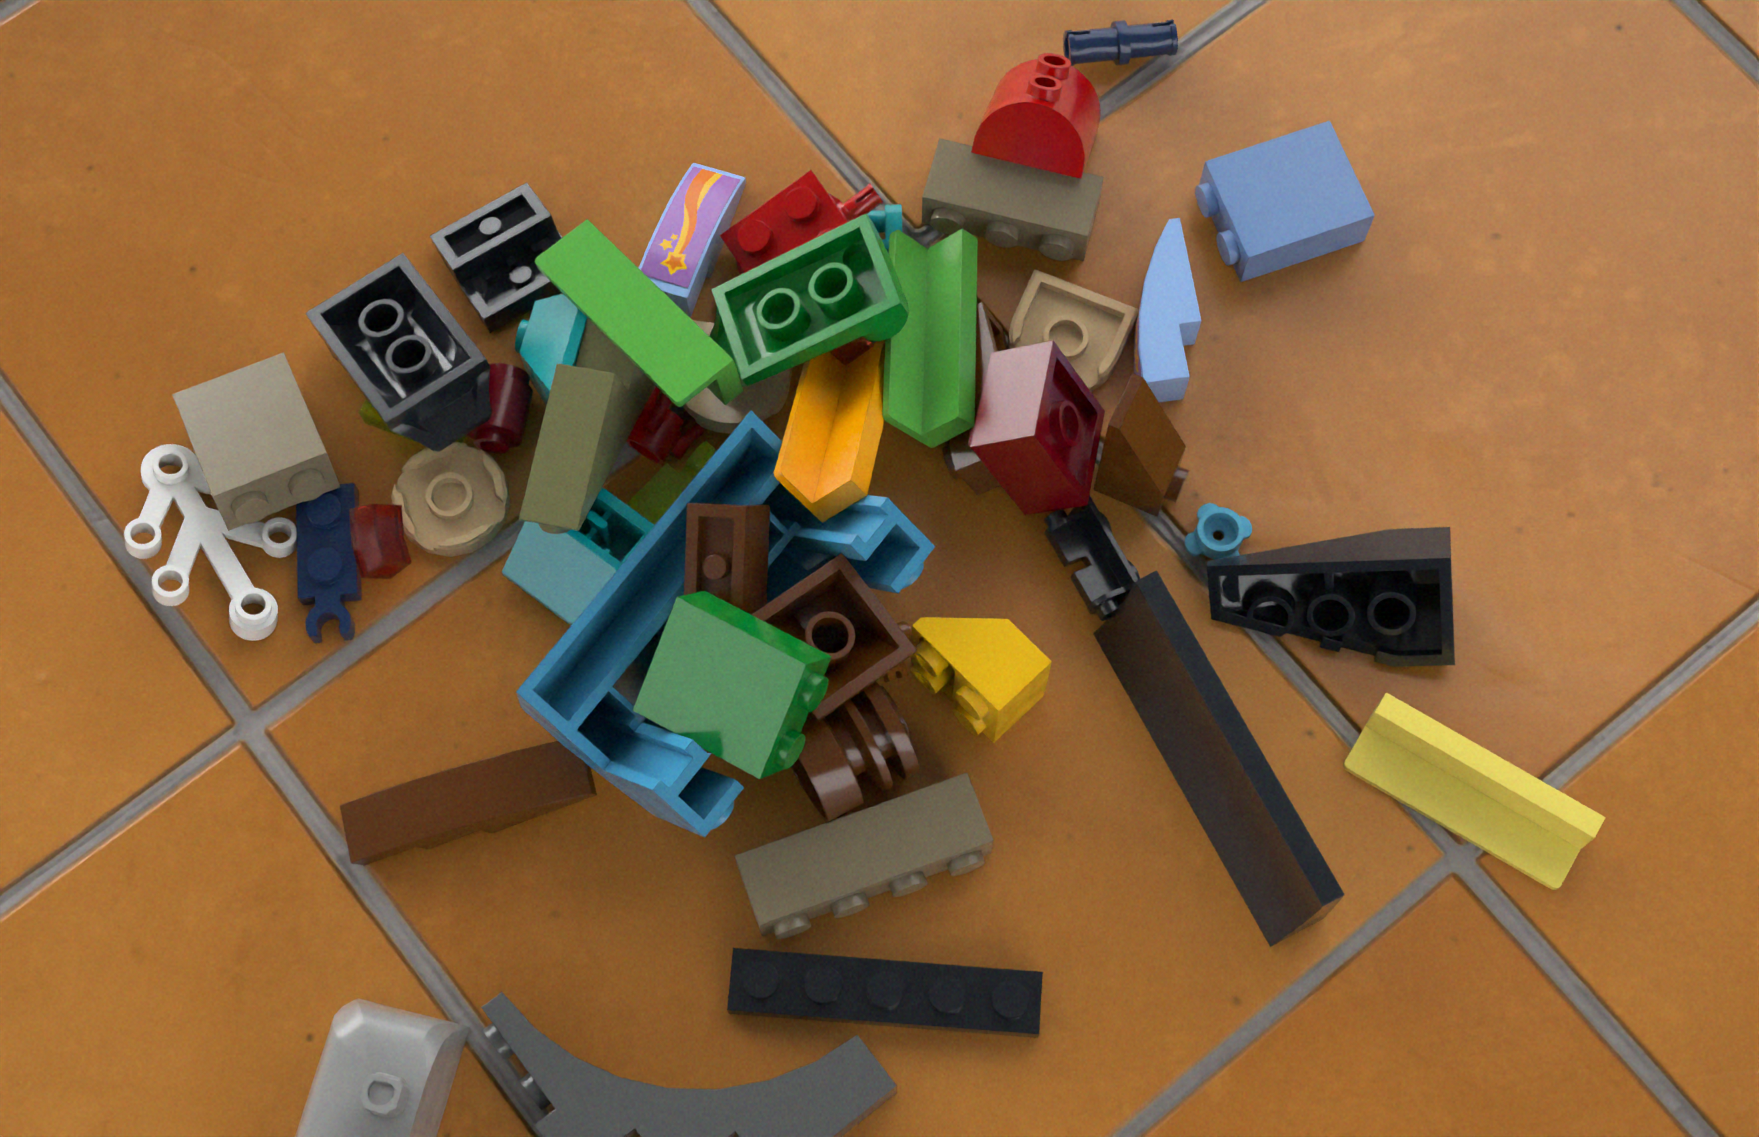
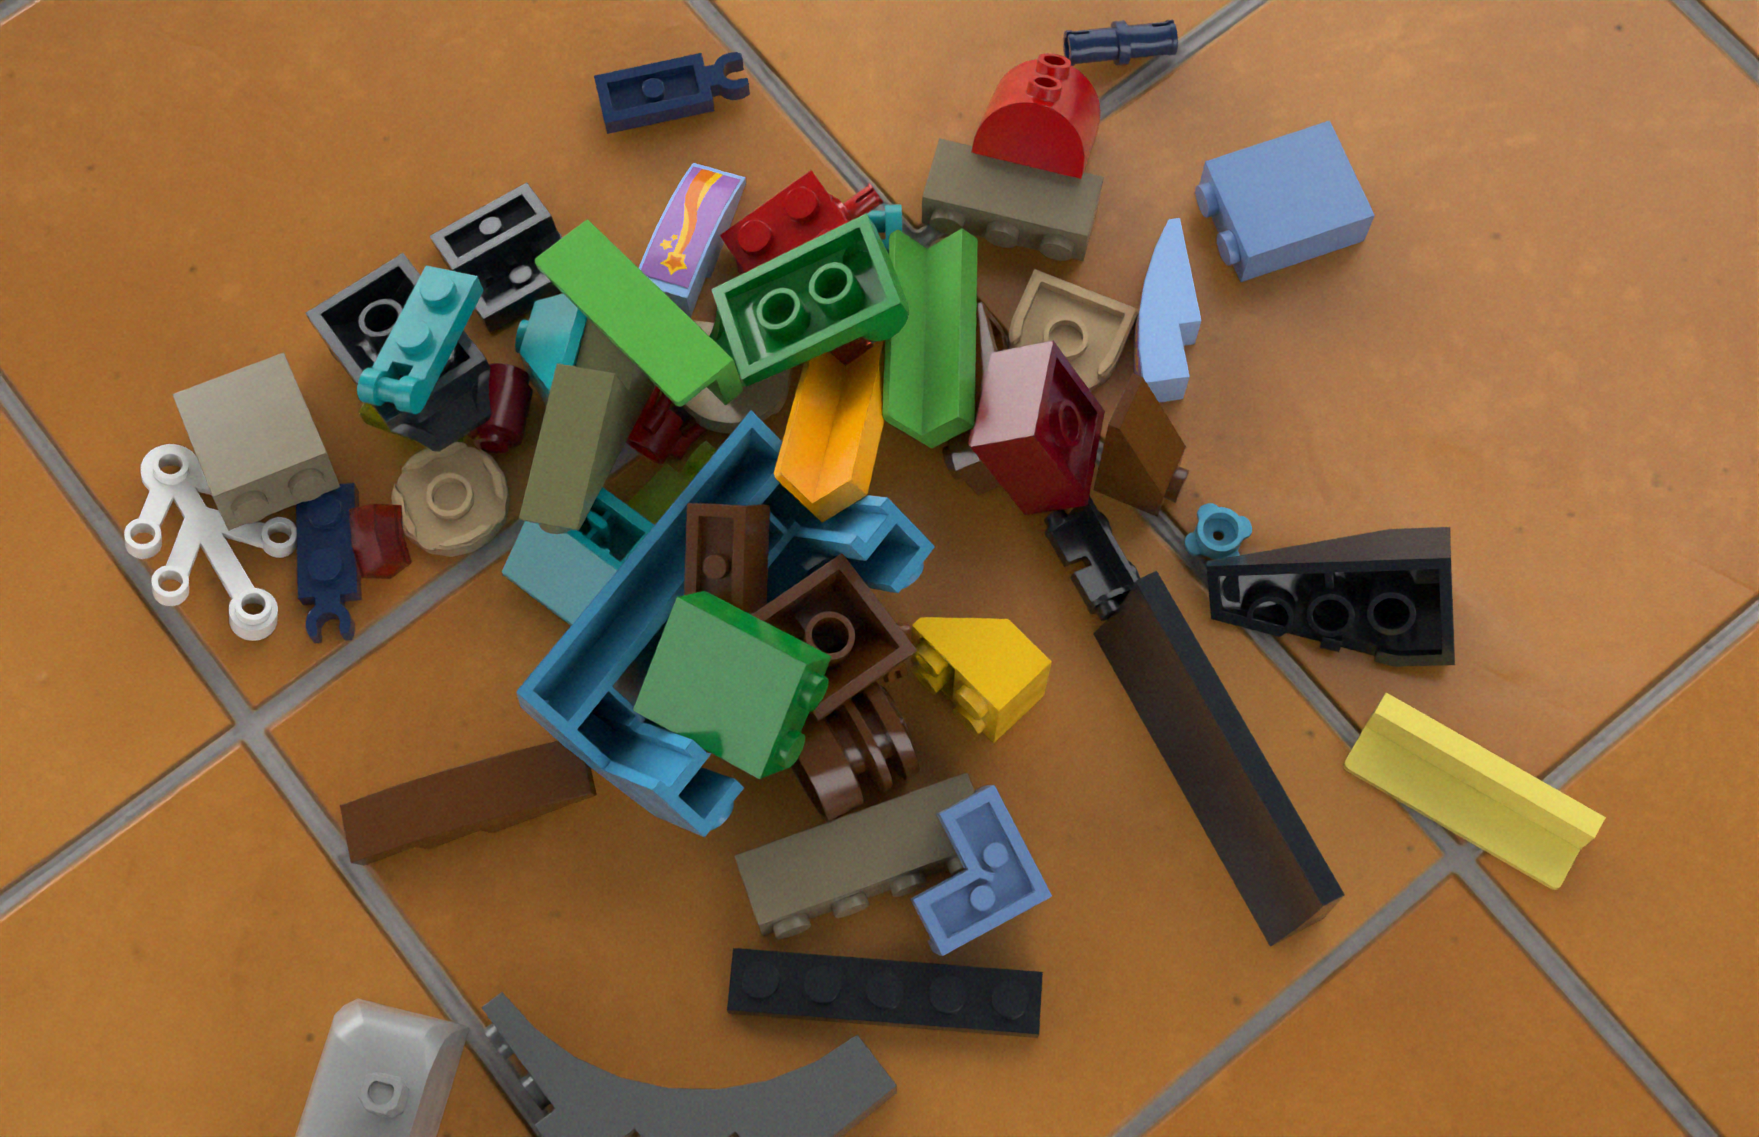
none -> teal plate [357,265,484,414]
none -> dark blue plate [594,52,750,134]
none -> medium blue panel [910,785,1052,956]

